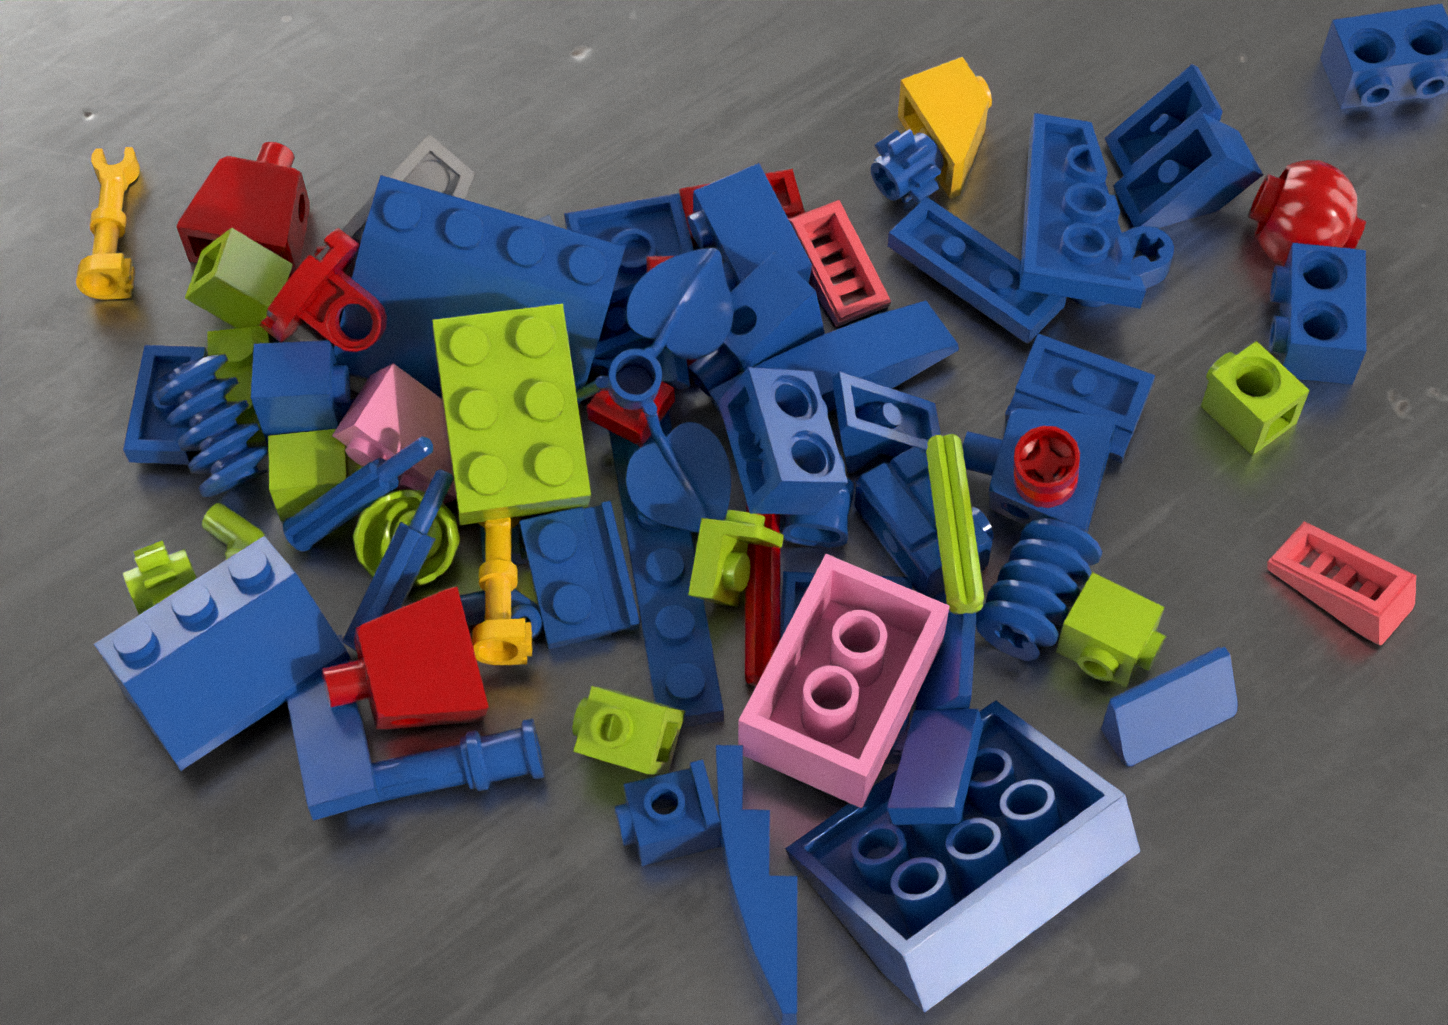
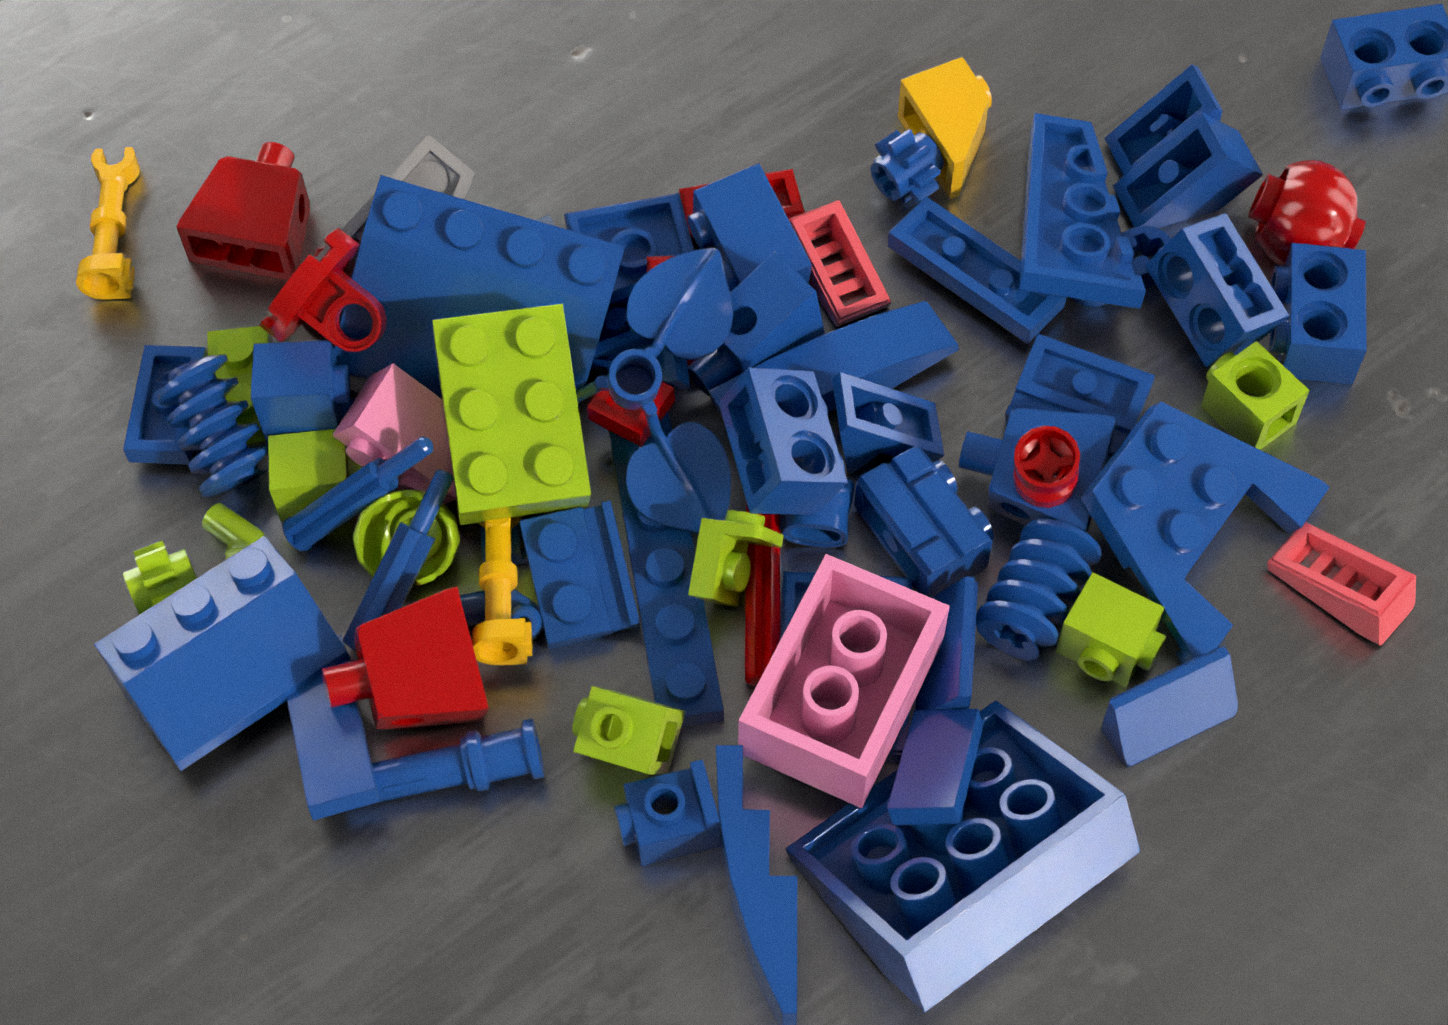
lime brick [185,228,293,328] -> none
lime axle [926,434,984,615] -> none
none -> blue wing [1081,401,1330,664]
none -> blue brick [1145,213,1289,368]

